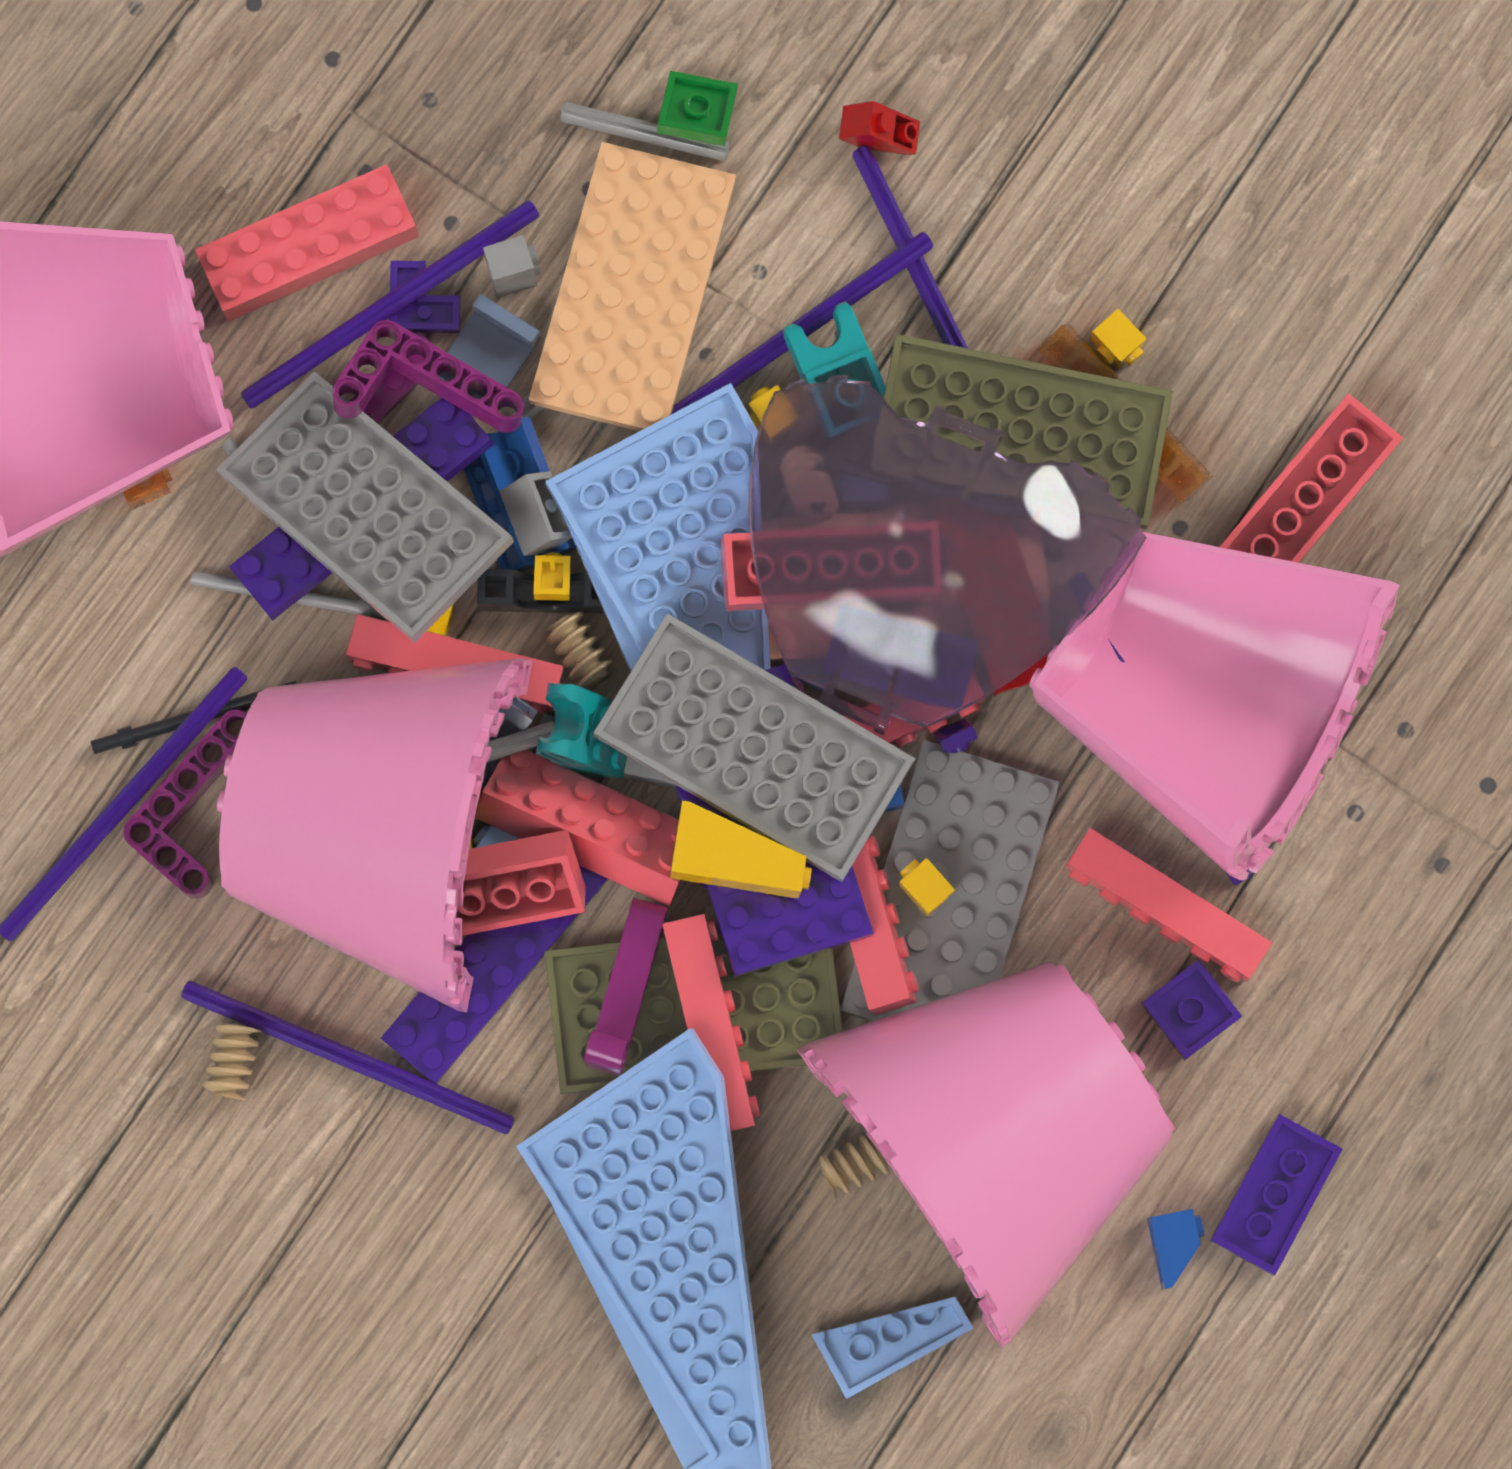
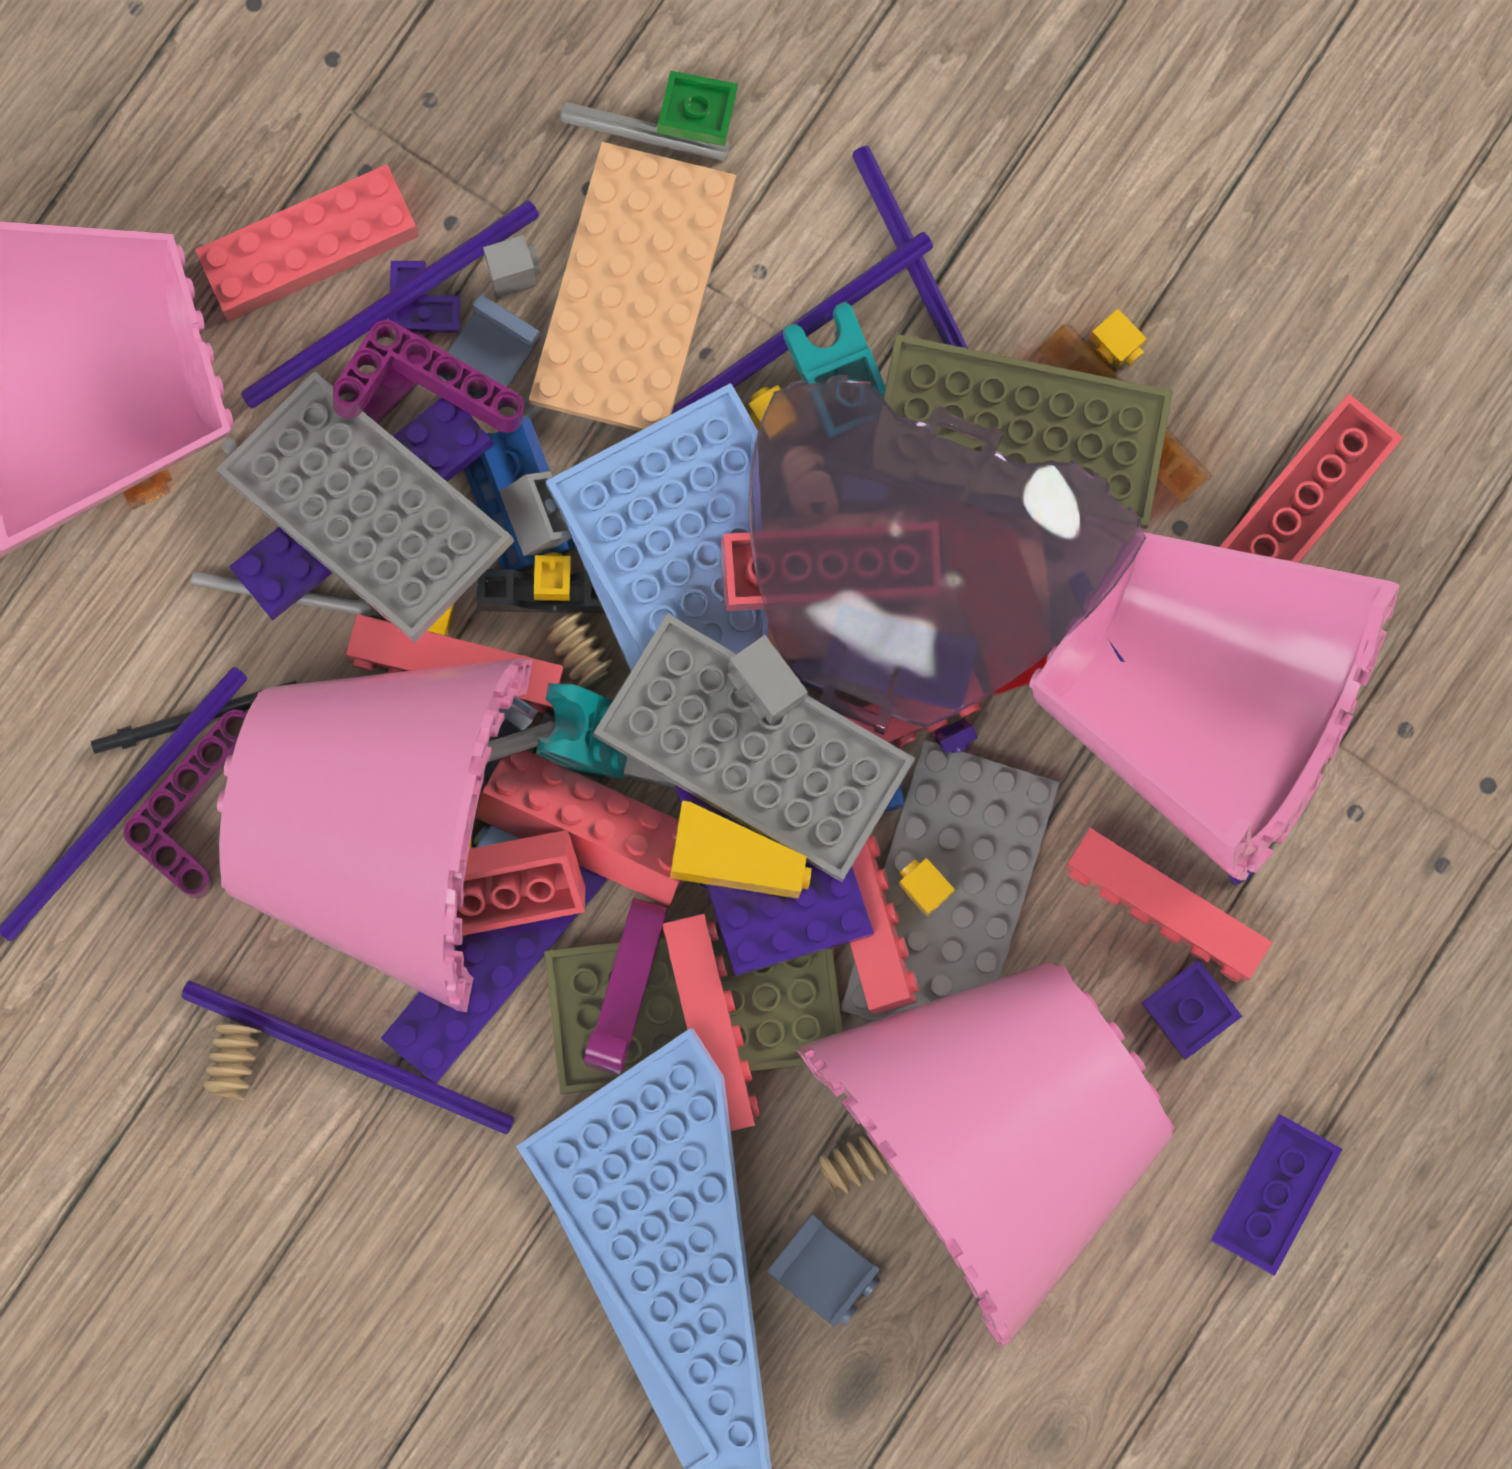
light blue wing [811,1297,973,1399] -> none
red slope [839,101,920,155] -> none
blue slope [1147,1209,1204,1289] -> none
none -> light grey brick [727,635,808,725]
none -> sand blue panel [767,1215,880,1327]

